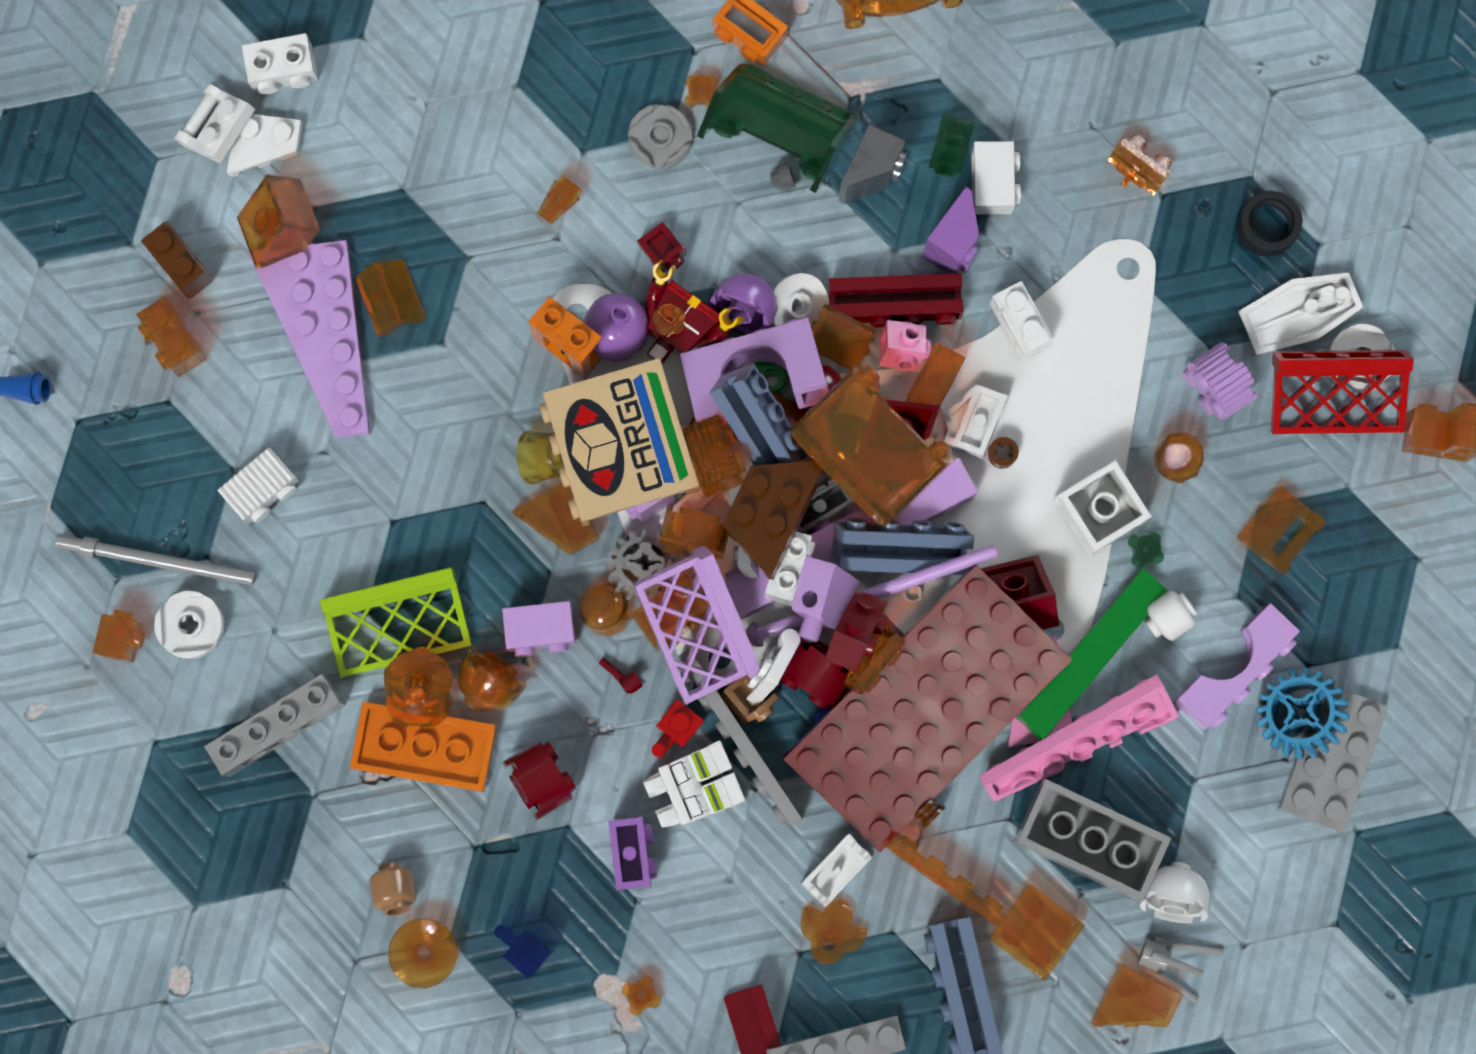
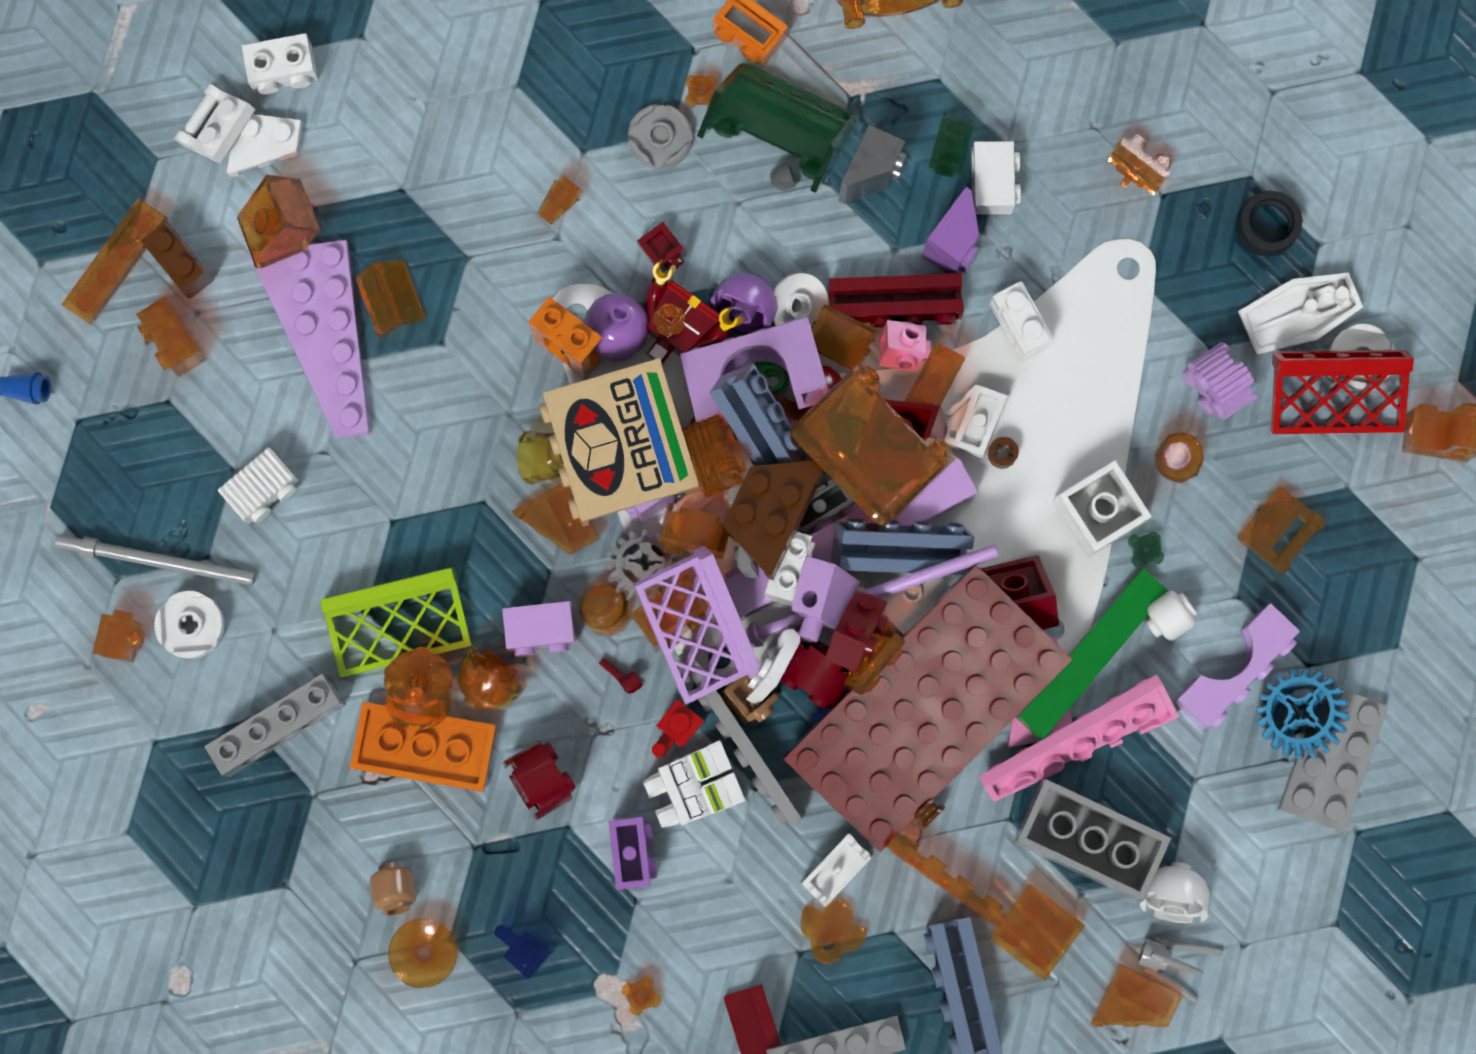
none -> clear orange plate [61,198,168,325]

